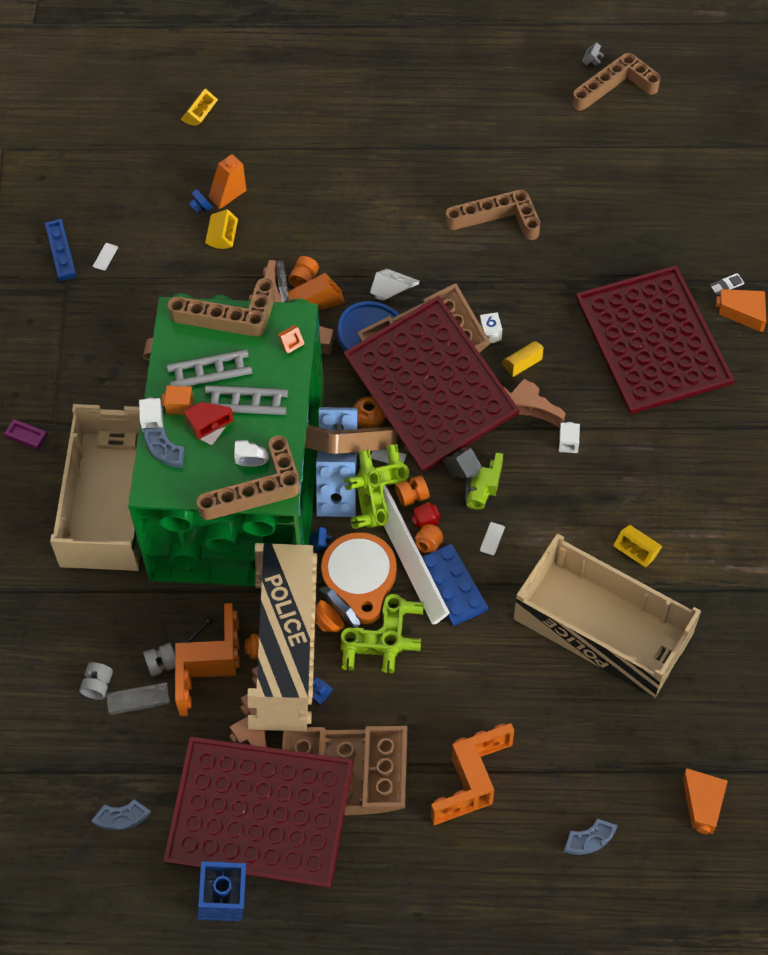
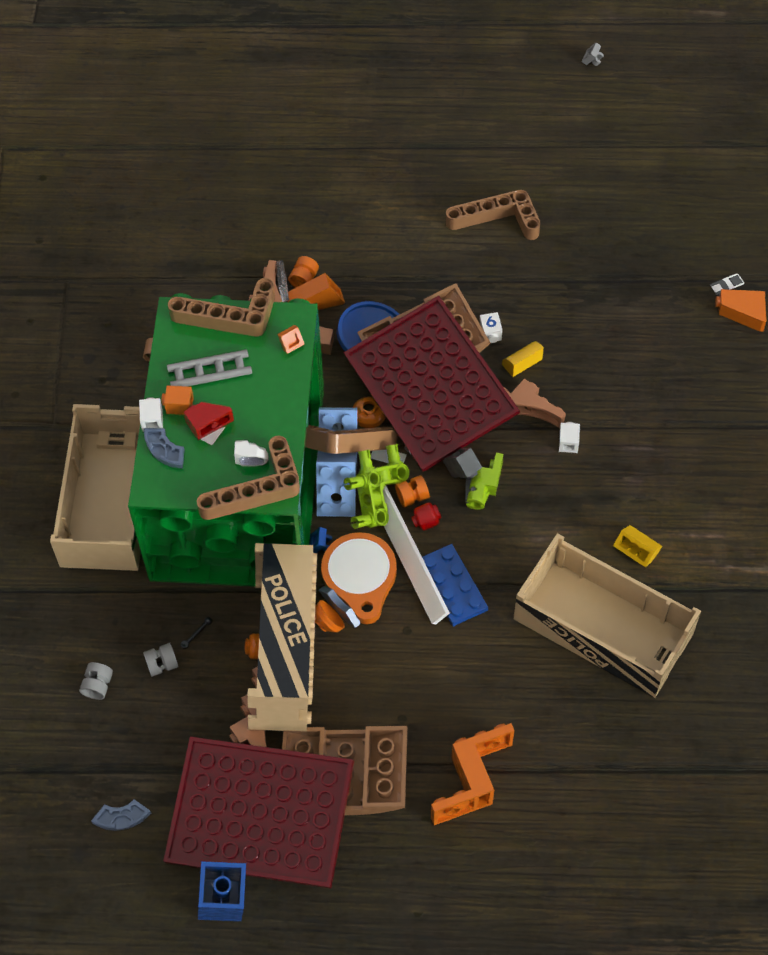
magenta tile [4,419,48,450] -> none
blue tile [45,219,77,281] -> none
white sticker [93,243,118,271] -> none
clear tile [106,682,170,715] -> none
orange bracket [175,603,240,716] -> none
yellow brick [180,89,218,126] -> none
blue tile [189,189,213,213] -> none
yellow brick [205,209,238,249] -> none
light grey bar [205,386,288,415] -> none
orange slope [208,154,246,209] -> none
blue tile [312,677,333,706] -> none
lime pin [340,594,424,673] -> none
white slope [370,269,419,300] -> none
orange head [415,524,444,553] -> none
white sticker [480,522,505,555] -> none
sand blue tile [564,818,618,855] -> none
medium nougat beam [572,53,660,111] -> none
dark red plate [575,265,735,414] -> none
orange slope [683,768,728,834] -> none

